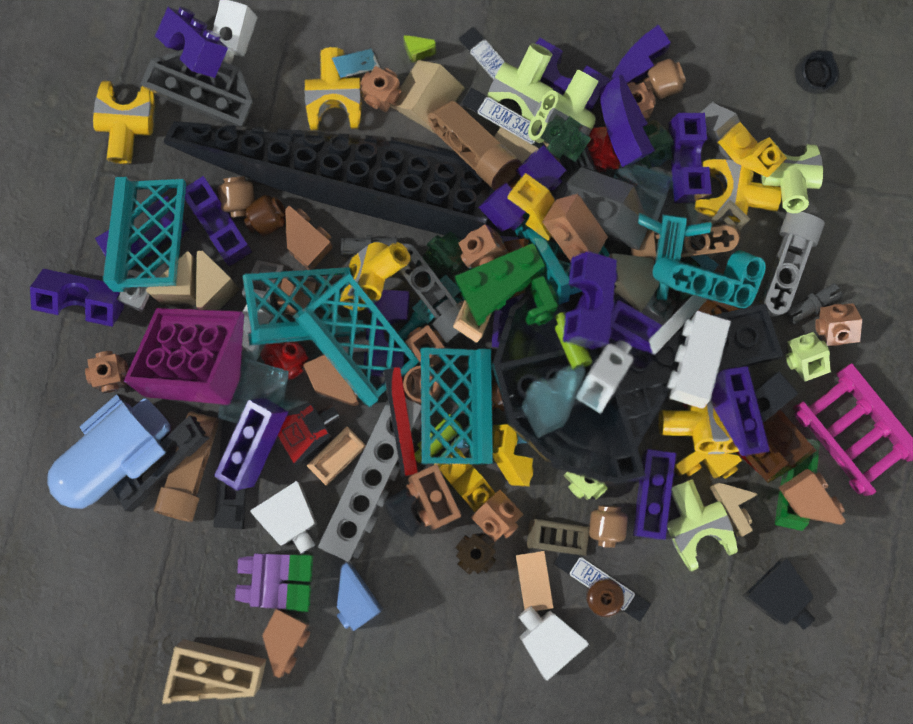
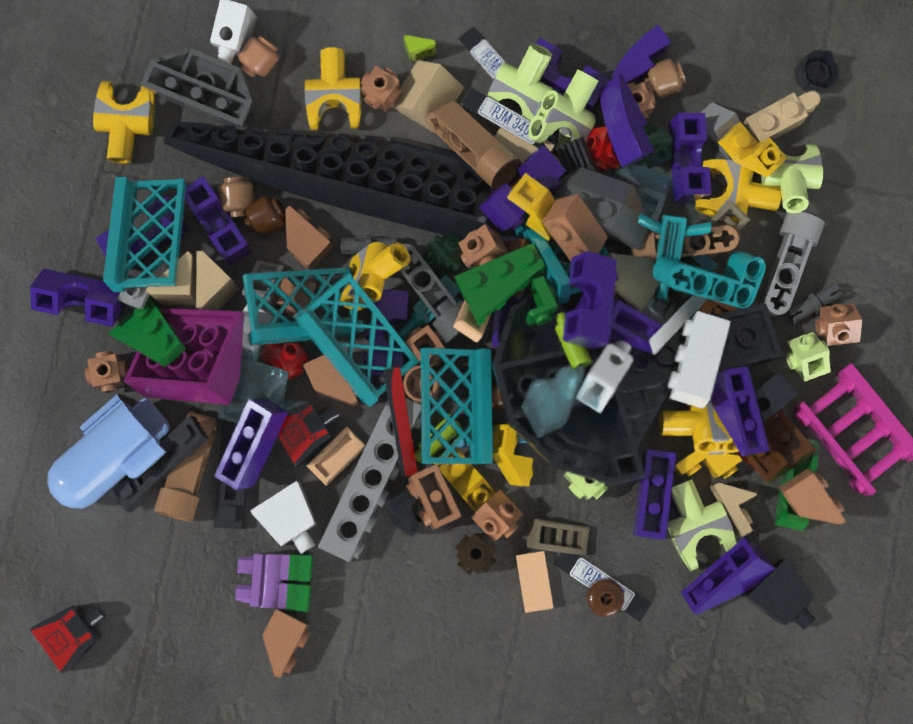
dark purple arch [155,7,228,78] -> none
tan wedge [162,639,266,704] -> none
medium azure sticker [332,49,380,78] -> none
medium blue slope [337,563,383,631] -> none
white torso [518,606,589,680] -> none
clear green brick [540,114,591,162] -> none
medium nougat head [589,505,628,548] -> none
none -> torso [30,604,106,674]
none -> green wing [108,297,187,368]
none -> nougat head [238,35,279,78]
none -> dark purple slope [681,537,776,615]
none -> tan hinge [743,90,821,142]

